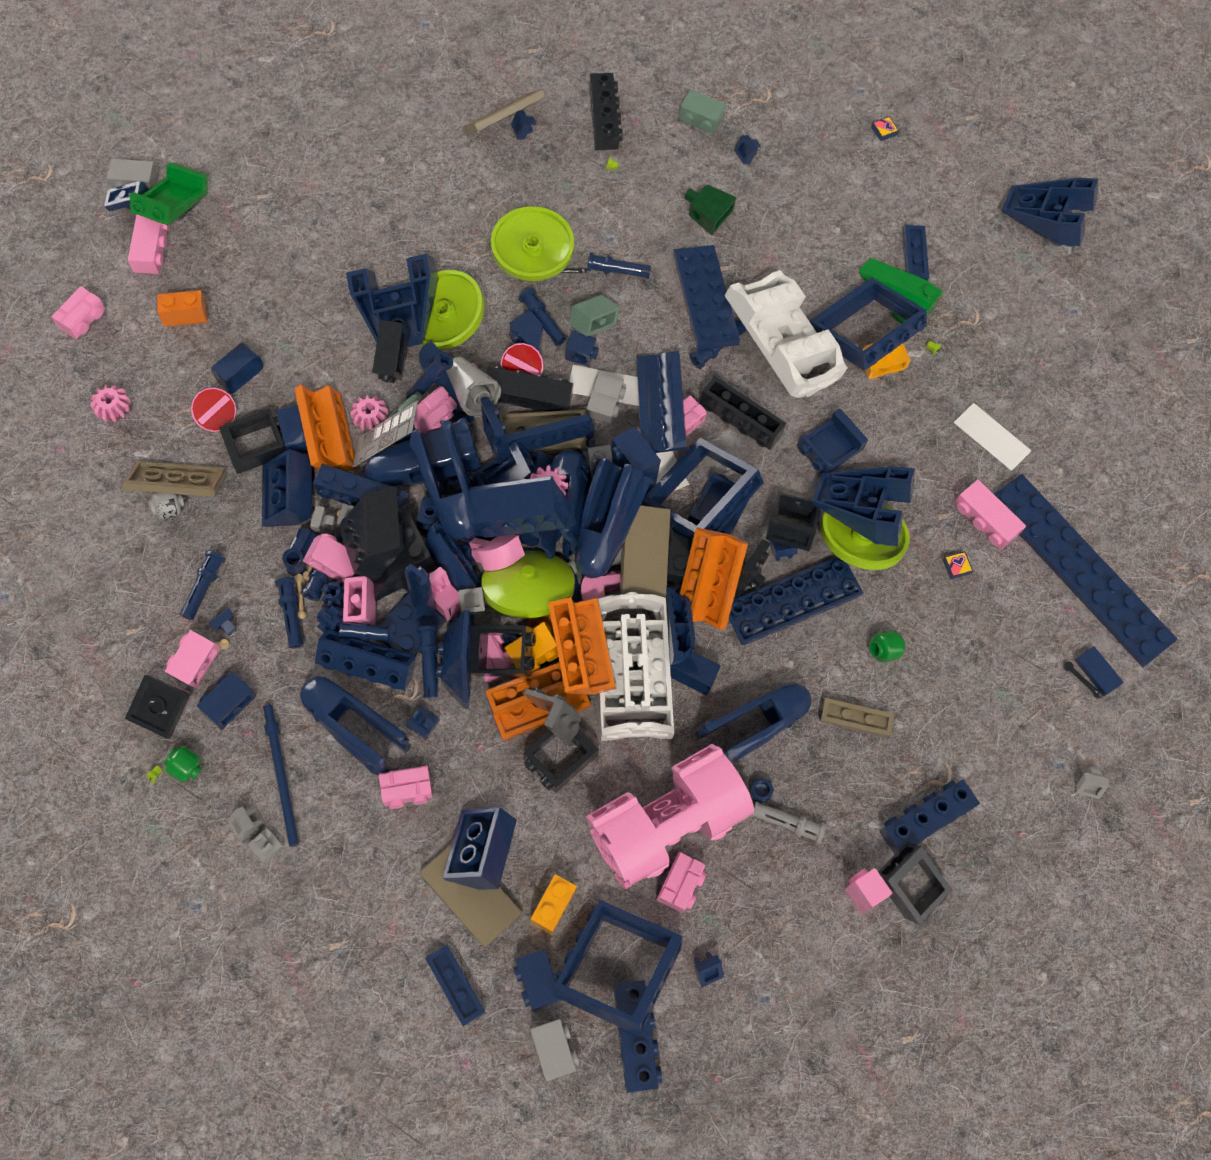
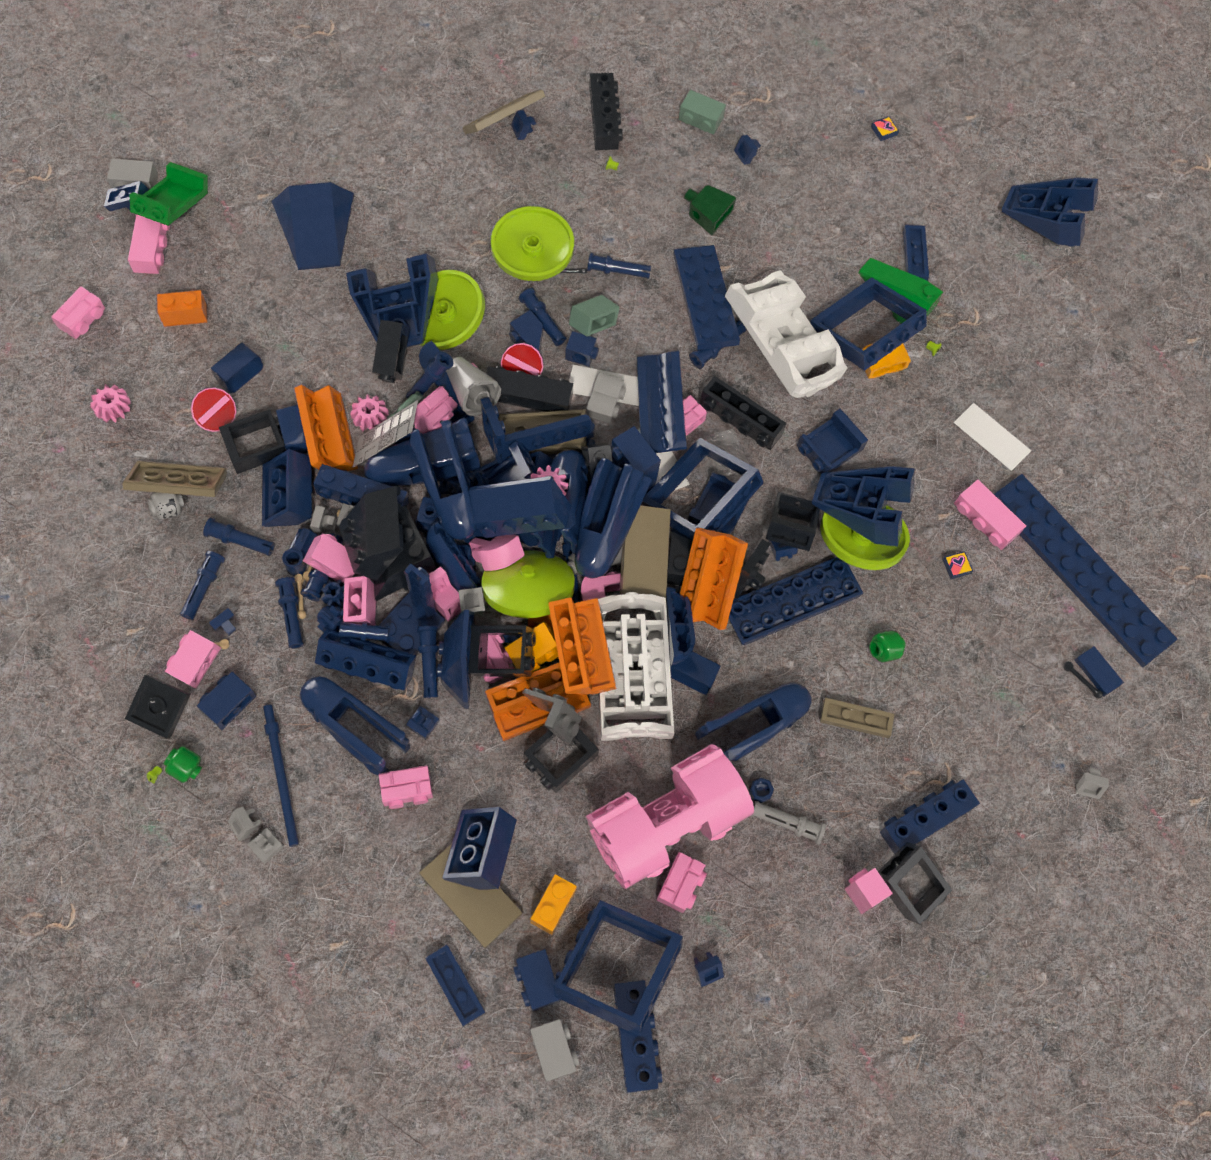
none -> dark blue pin [203,517,275,556]
none -> dark blue wedge [272,182,354,270]

